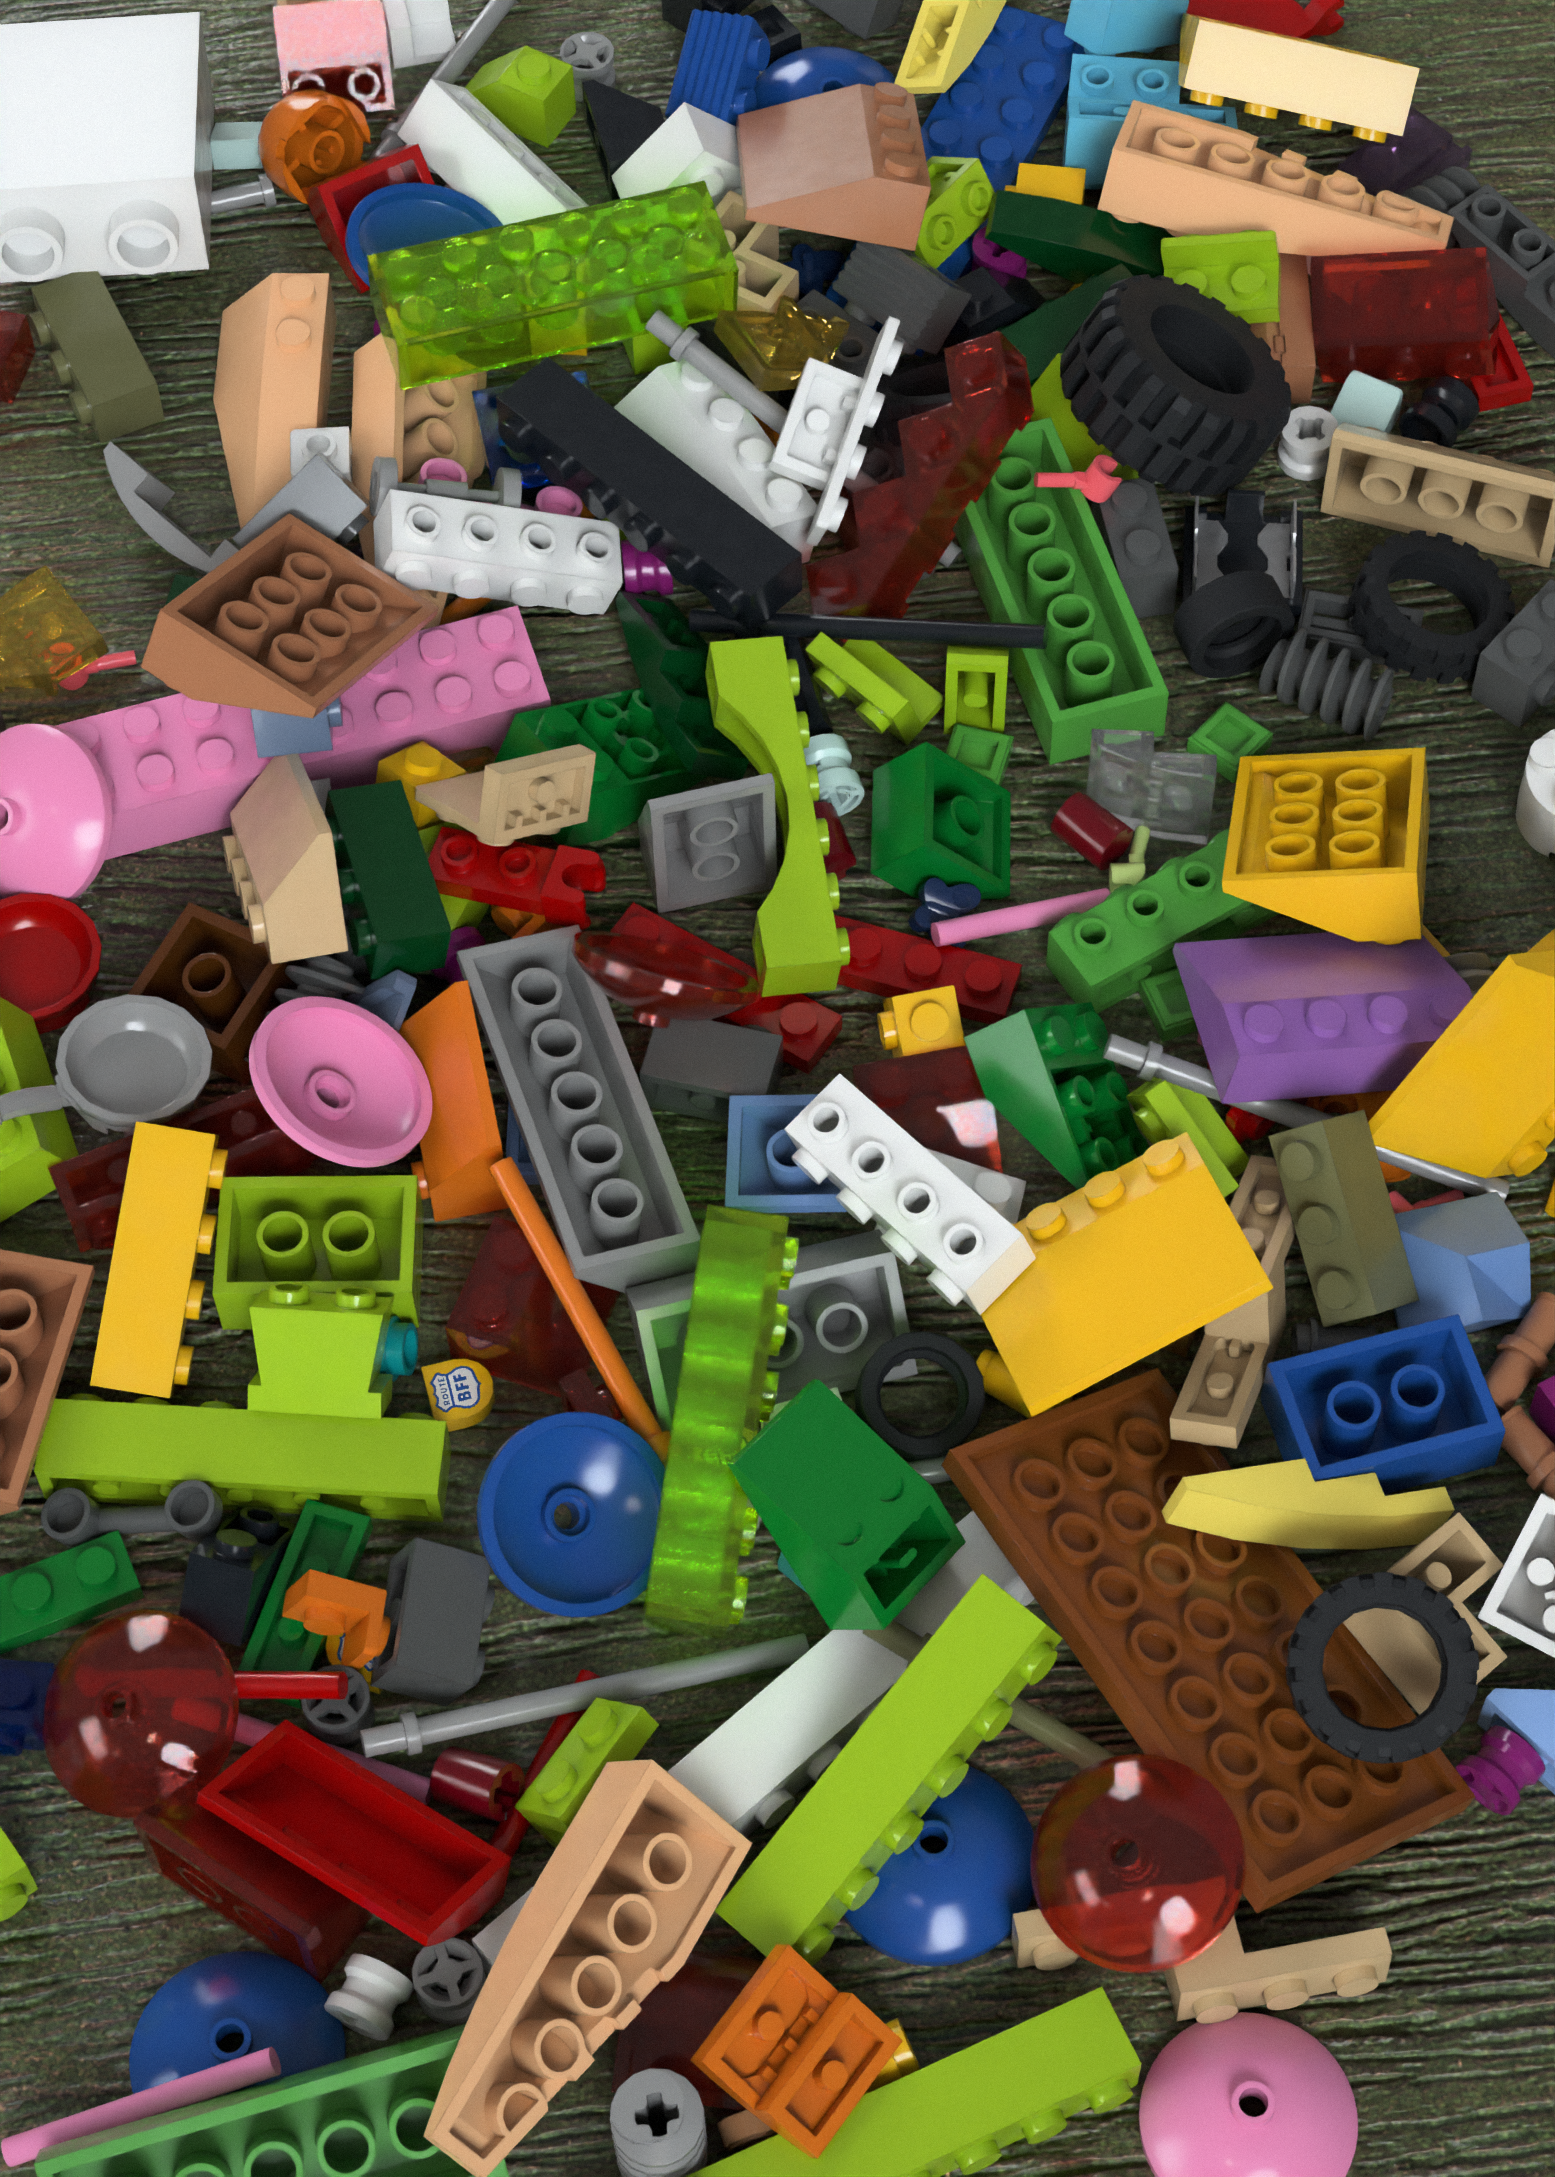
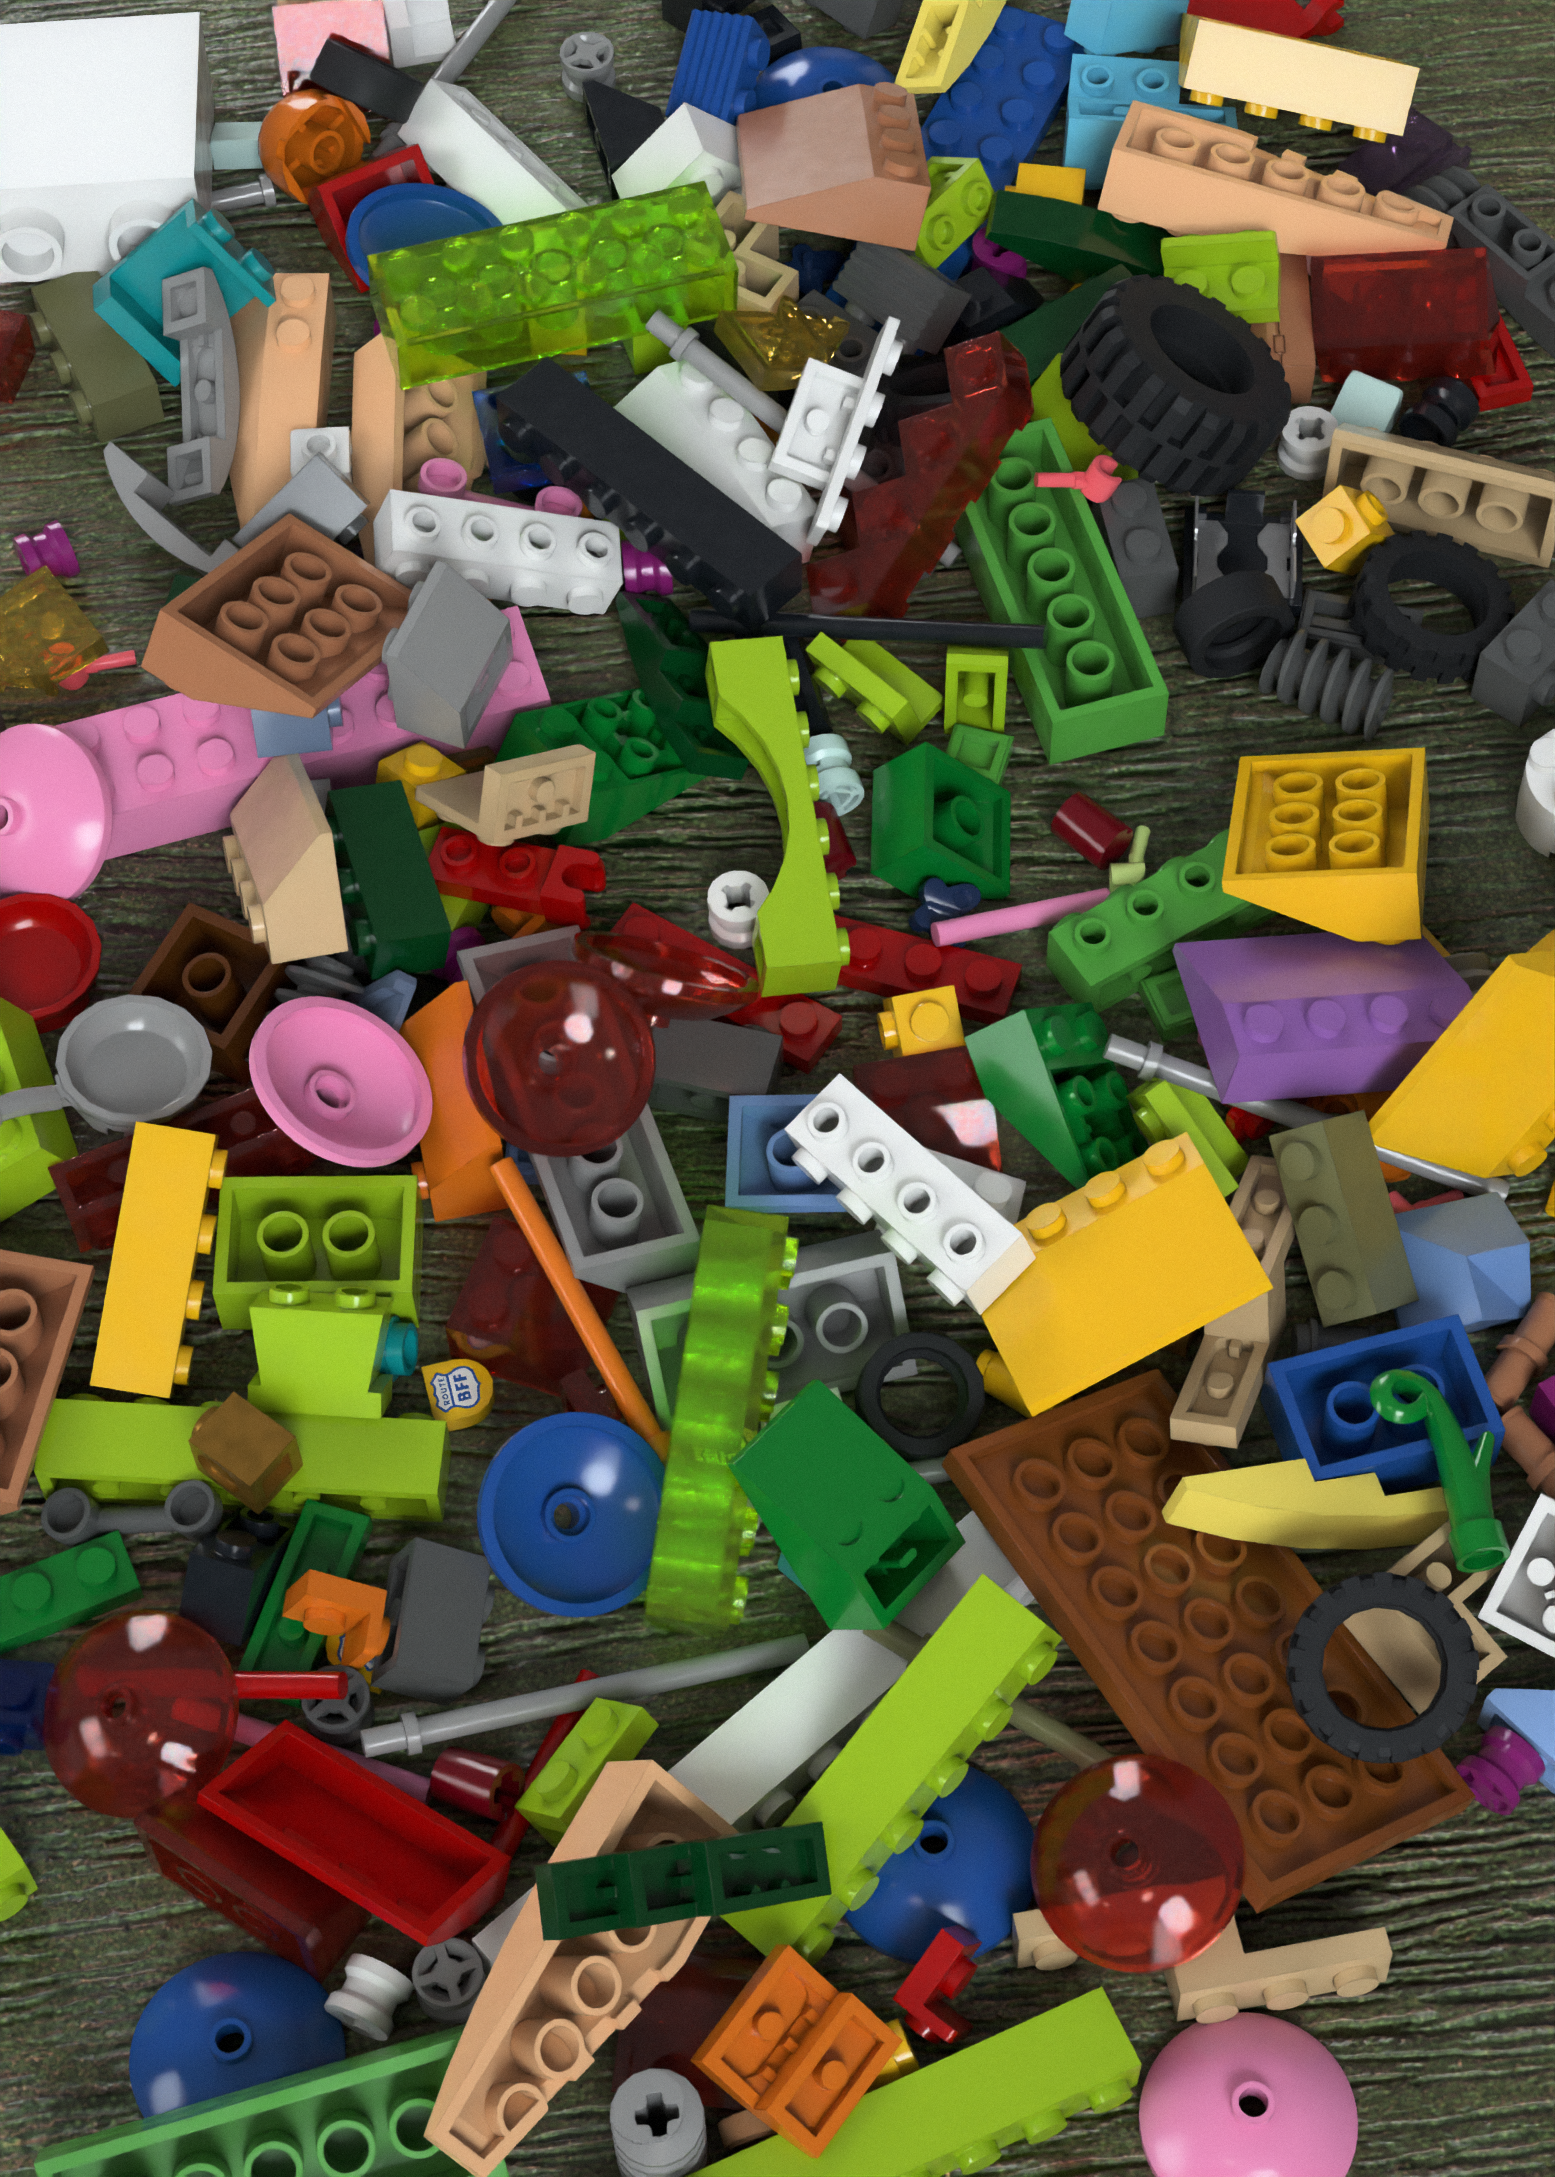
bright pink bar [1,2047,281,2167] -> none
light grey wheel [369,456,522,516] -> none
lime slope [464,45,576,148] -> none
light grey slope [638,773,777,914] -> none
clear slope [1086,729,1217,845] -> none
bright green tile [1186,701,1273,783] -> none
none -> magenta wheel [12,520,80,592]
none -> teal panel [92,198,276,387]
none -> light grey slope [162,267,240,506]
none -> pearl gold brick [188,1391,303,1514]
none -> black tyre [310,38,423,124]
none -> light grey slope [382,560,514,749]
none -> clear red dish [462,960,656,1158]
none -> dark green slope [534,1821,832,1941]
none -> white wheel [707,871,769,949]
none -> red bracket [892,1925,982,2044]
none -> yellow brick [1295,484,1395,576]
none -> green plant [1369,1369,1511,1573]

